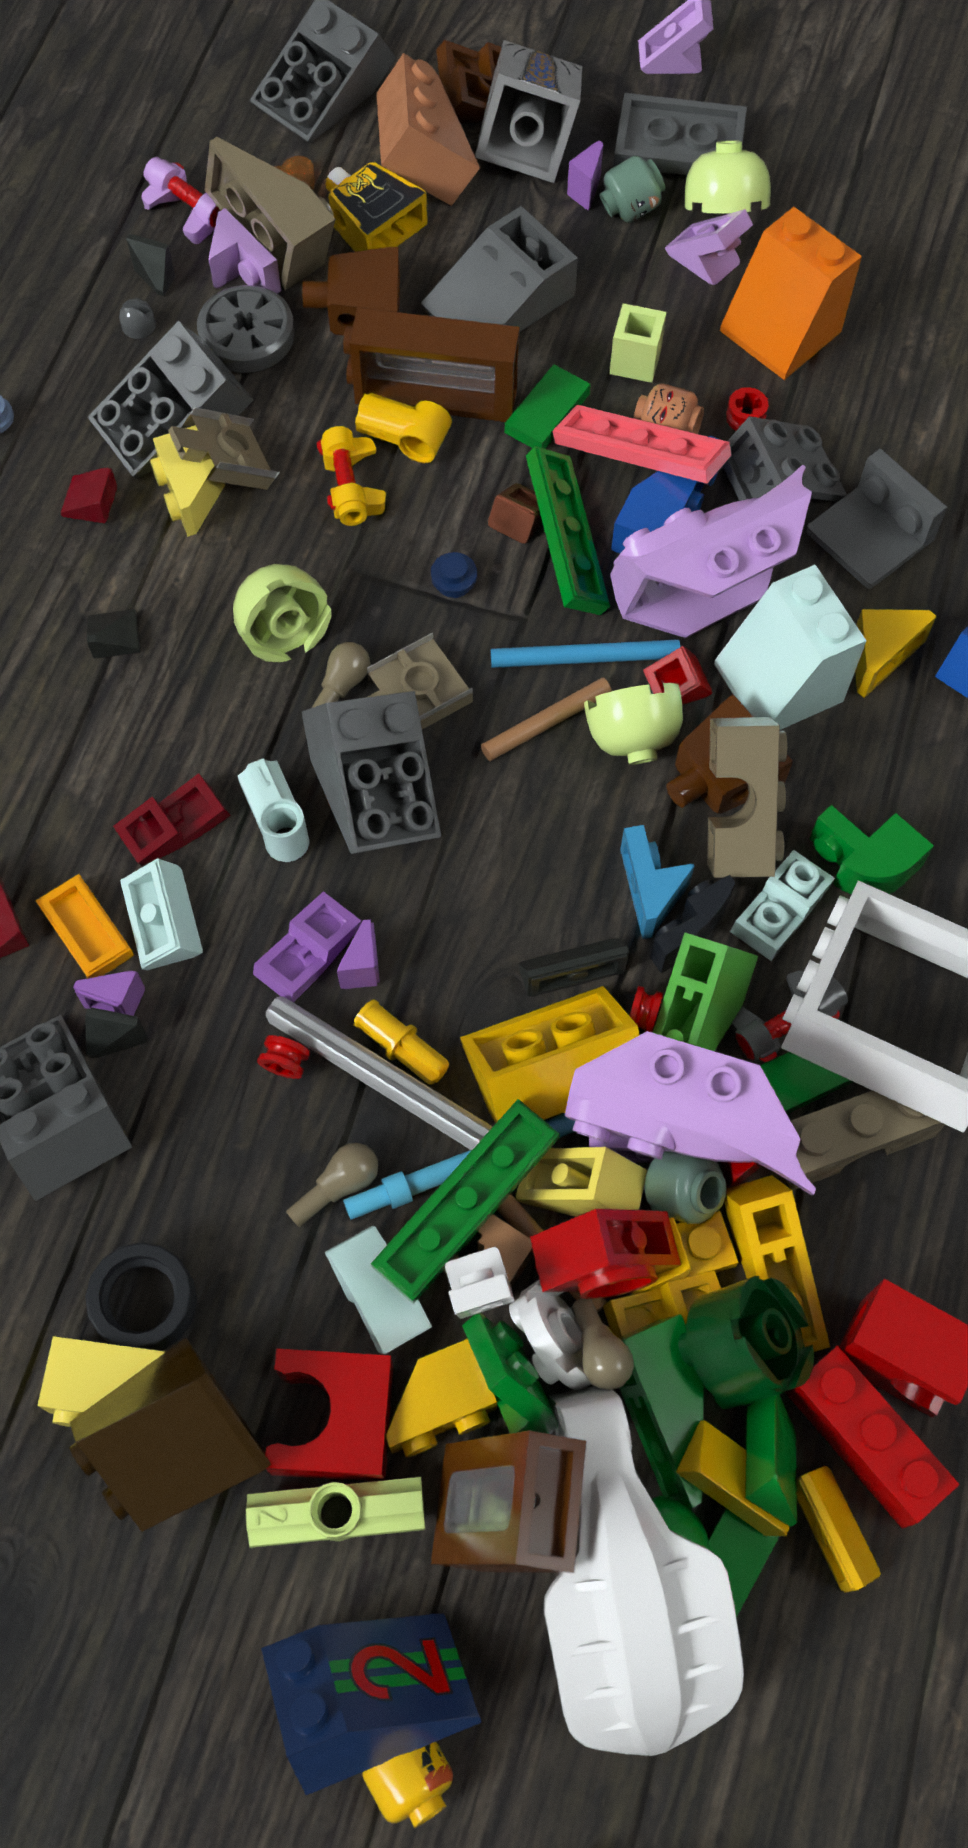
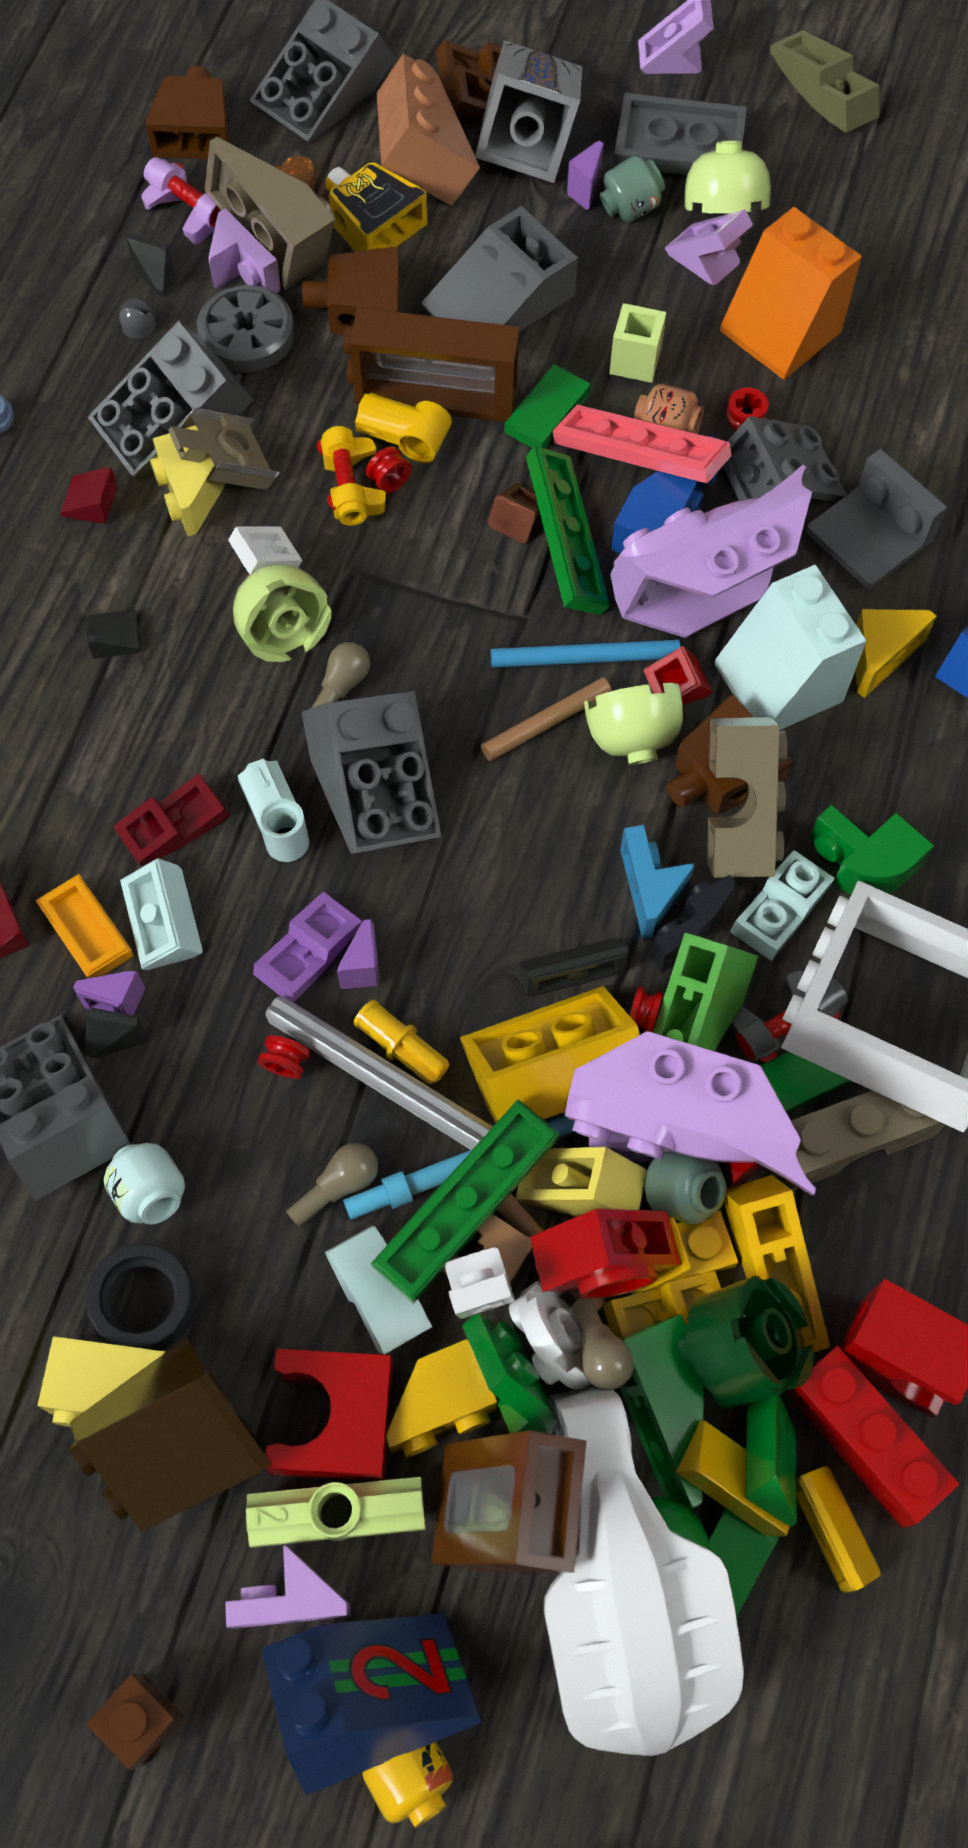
dark tan piece [367,633,473,729] -> none
dark blue plate [431,552,477,598] -> none
none -> reddish brown brick [86,1674,185,1770]
none -> light aqua head [103,1143,185,1225]
none -> reddish brown torso [145,65,230,160]
none -> lavender slope [225,1545,351,1629]
none -> white bracket [228,526,303,575]
none -> red bush [366,447,412,494]
none -> olive slope [770,30,879,133]

